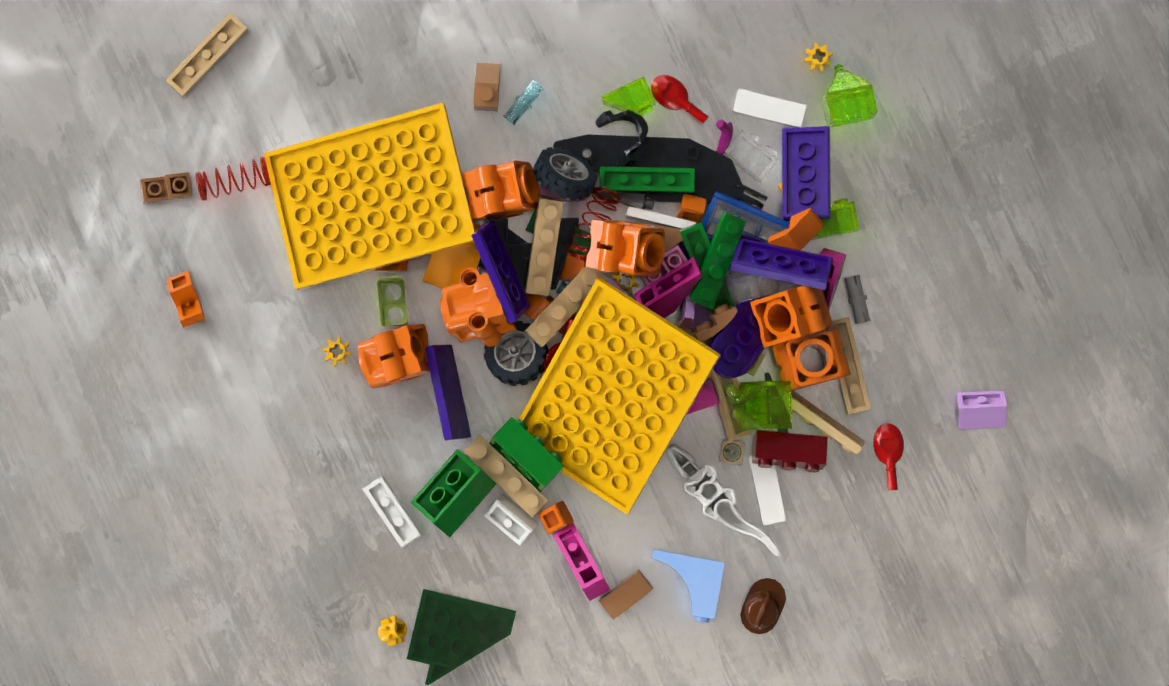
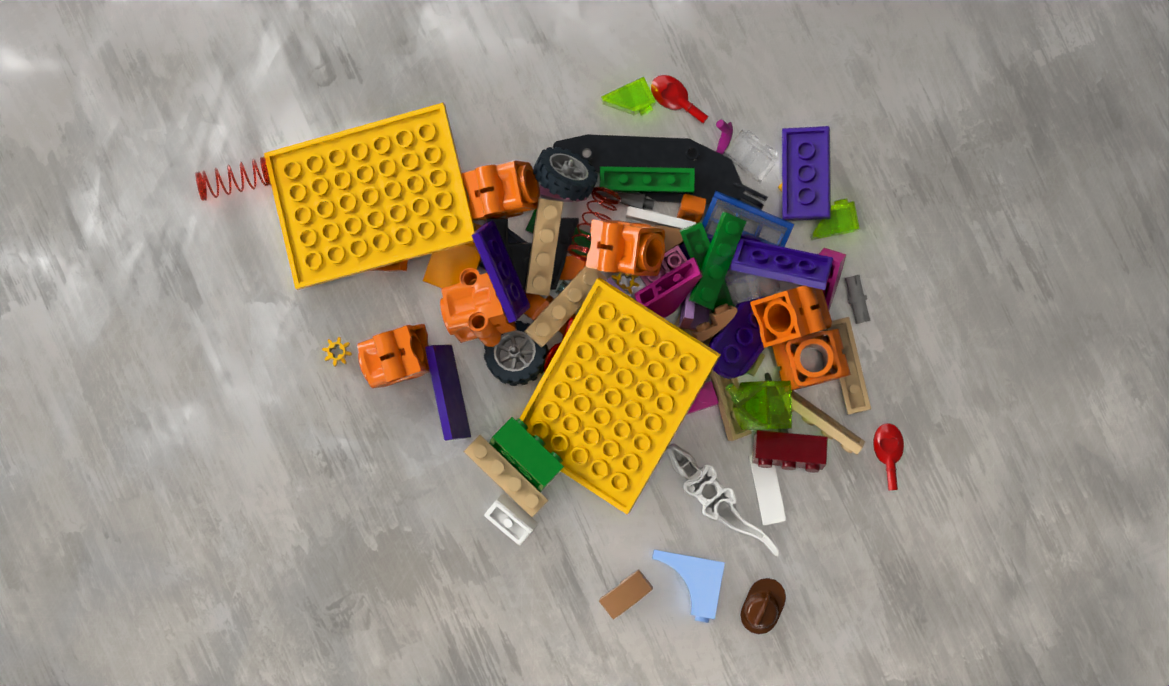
medium nougat slope [140,172,192,204] -> none
tan plate [165,12,248,98] -> none
orange slope [166,271,205,328] -> none
white tile [362,476,422,548] -> none
yellowish green piece [377,276,408,327] -> none
yellow gear [378,615,407,647] -> none
dark green wing [407,589,516,685] -> none
green slope [410,449,497,537] -> none
medium nougat slope [474,63,500,111] -> none
clear light blue pin [503,80,544,125] -> none
orange slope [537,501,573,534] -> none
dark pink slope [552,523,610,601] -> none
black helmet [595,110,648,167] -> none
tile [718,439,746,466] -> none
white tile [732,88,807,128] -> none
orange slope [768,208,824,251] -> none
yellow gear [804,42,833,73] -> none
clear neon green piece [821,64,878,128] -> none
lavender panel [956,390,1007,429] -> none

